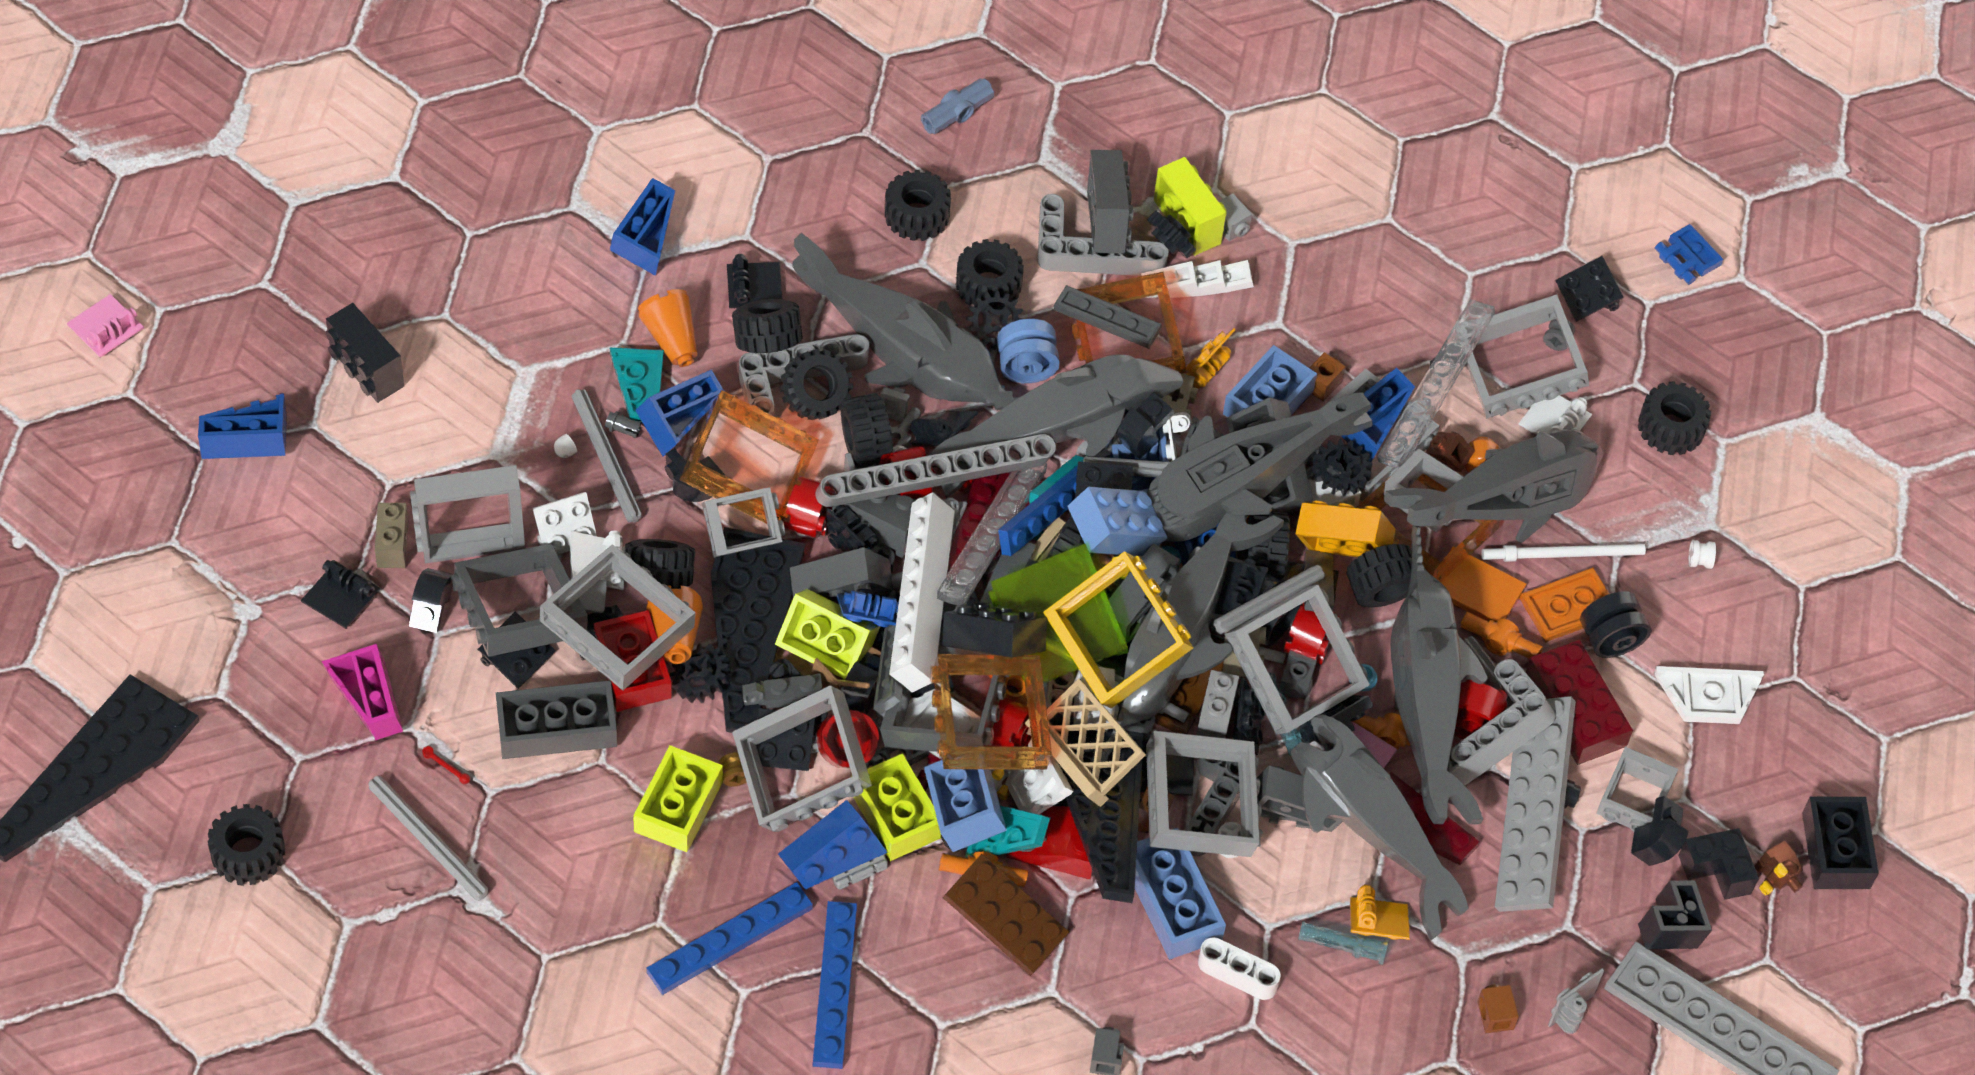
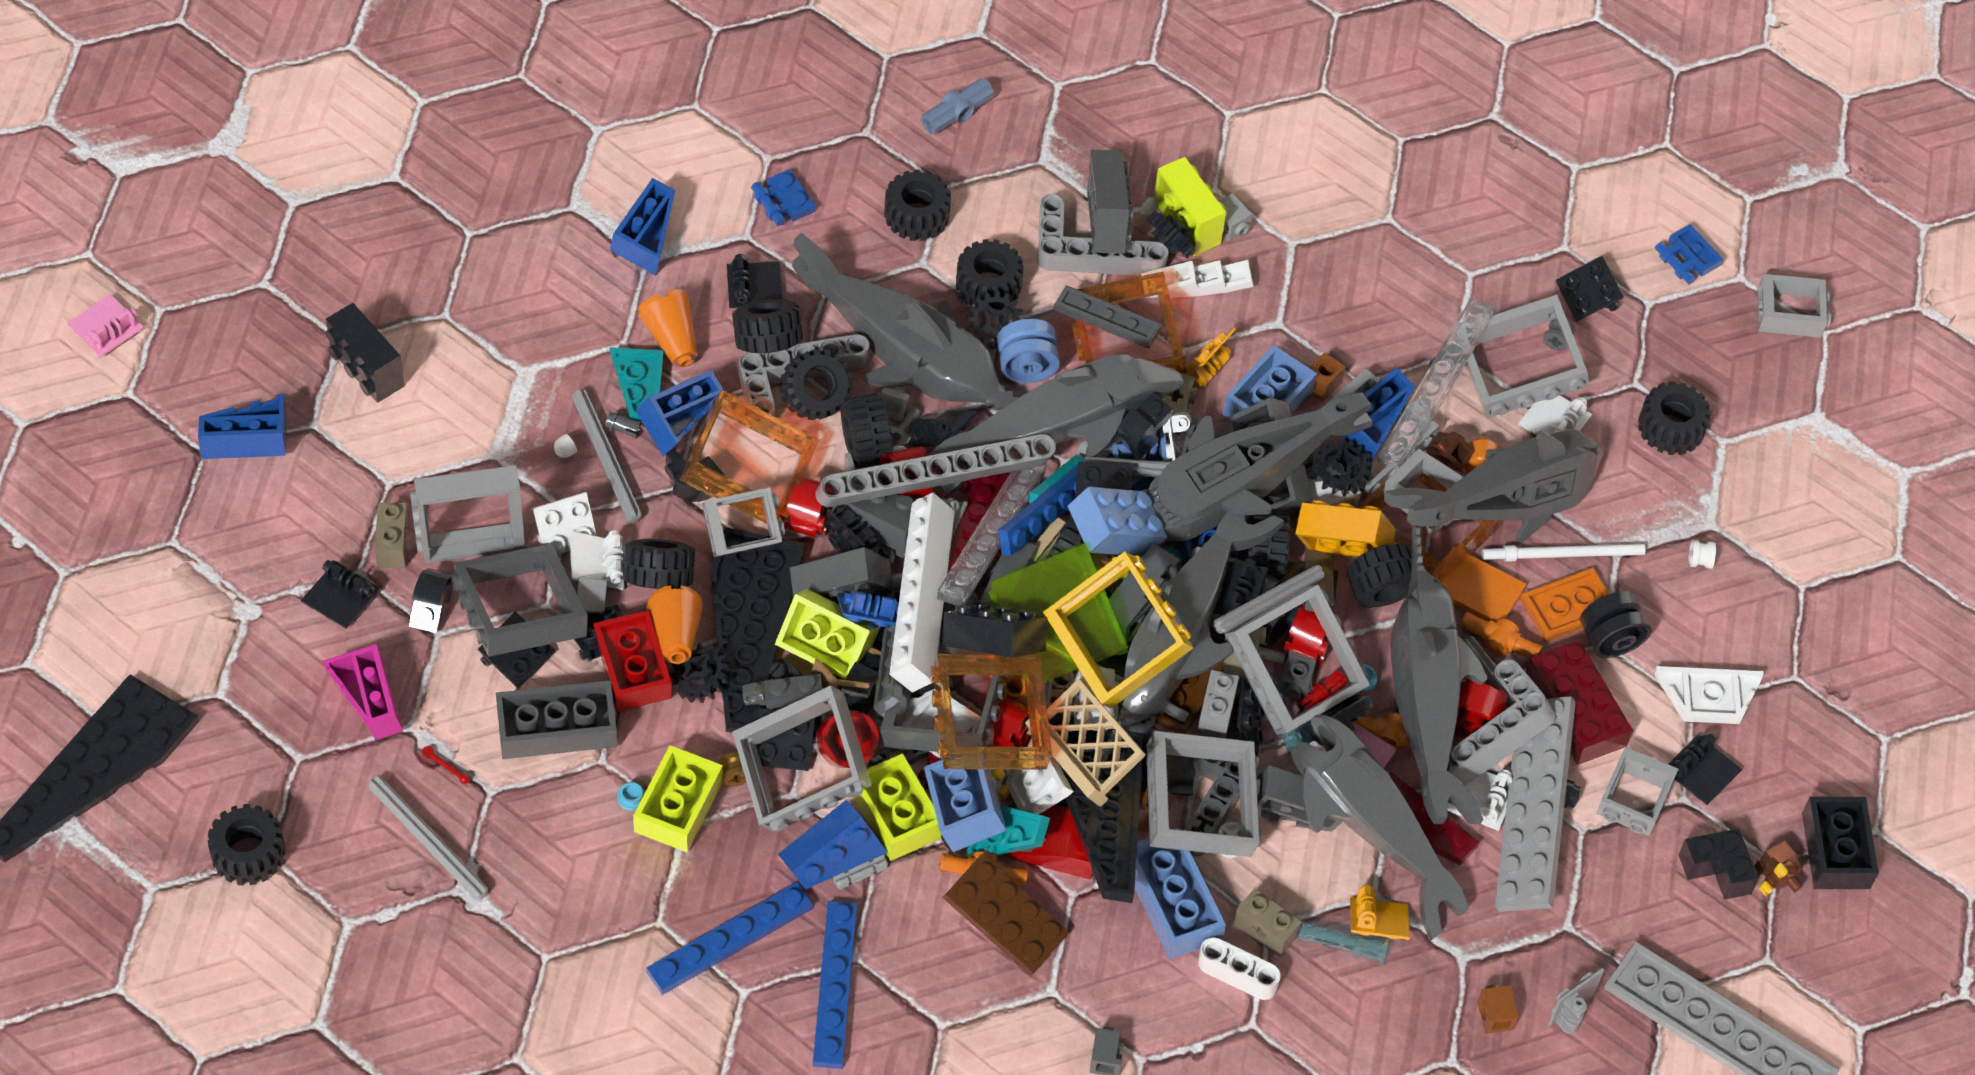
light grey window [540,544,696,690] -> none
black brick [1631,796,1688,866] -> none
black brick [1638,881,1712,949] -> none
none -> medium azure plate [617,782,645,811]
none -> blue plate [751,169,816,226]
none -> dark tan brick [1234,888,1302,958]
none -> red axle [1296,670,1347,711]
none -> white hinge [1448,770,1513,831]
none -> black hinge [1668,733,1742,805]
none -> light grey window [1757,274,1831,338]

